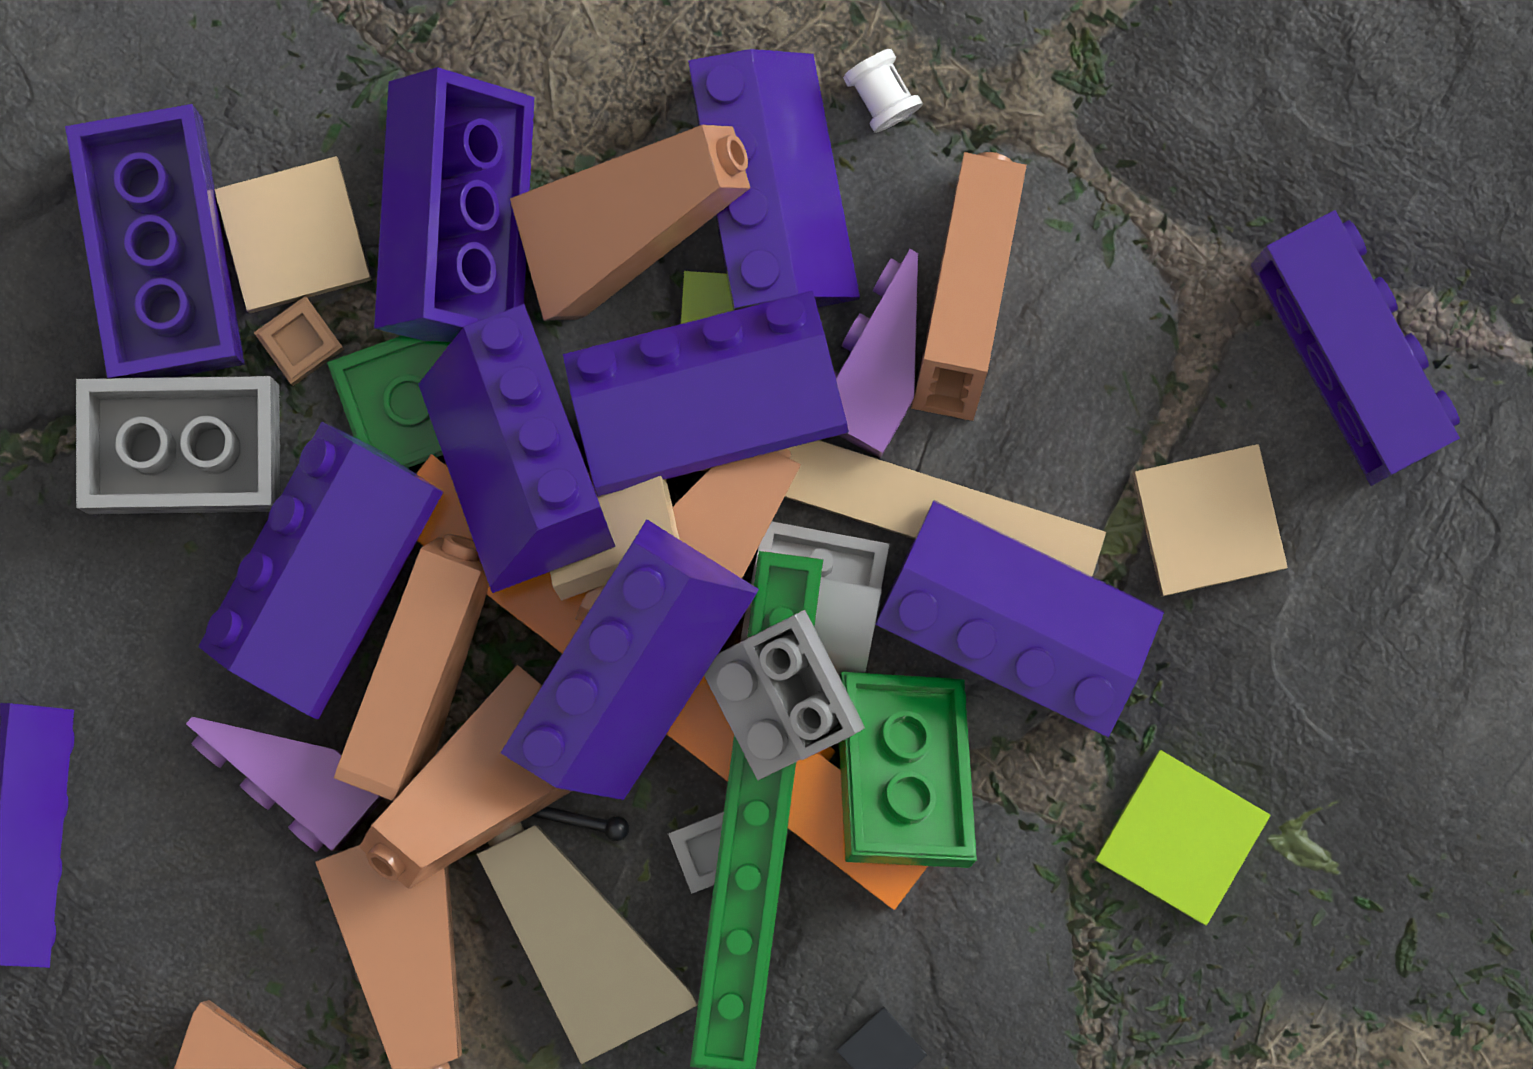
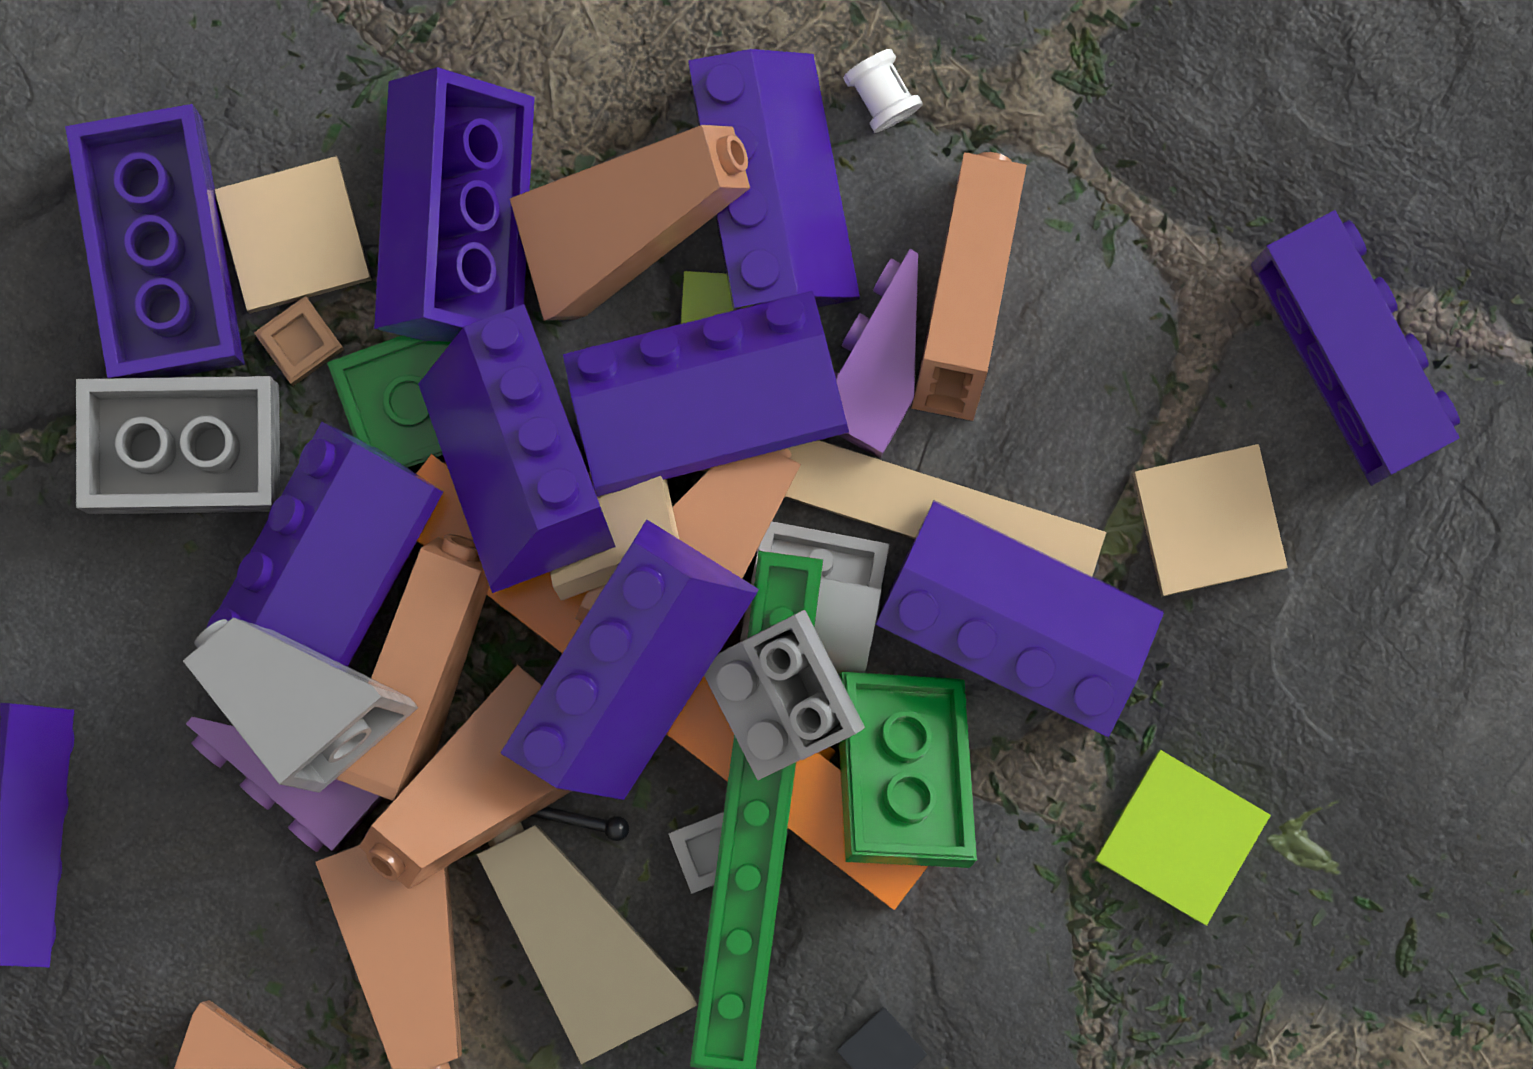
none -> light grey slope [183,617,418,793]

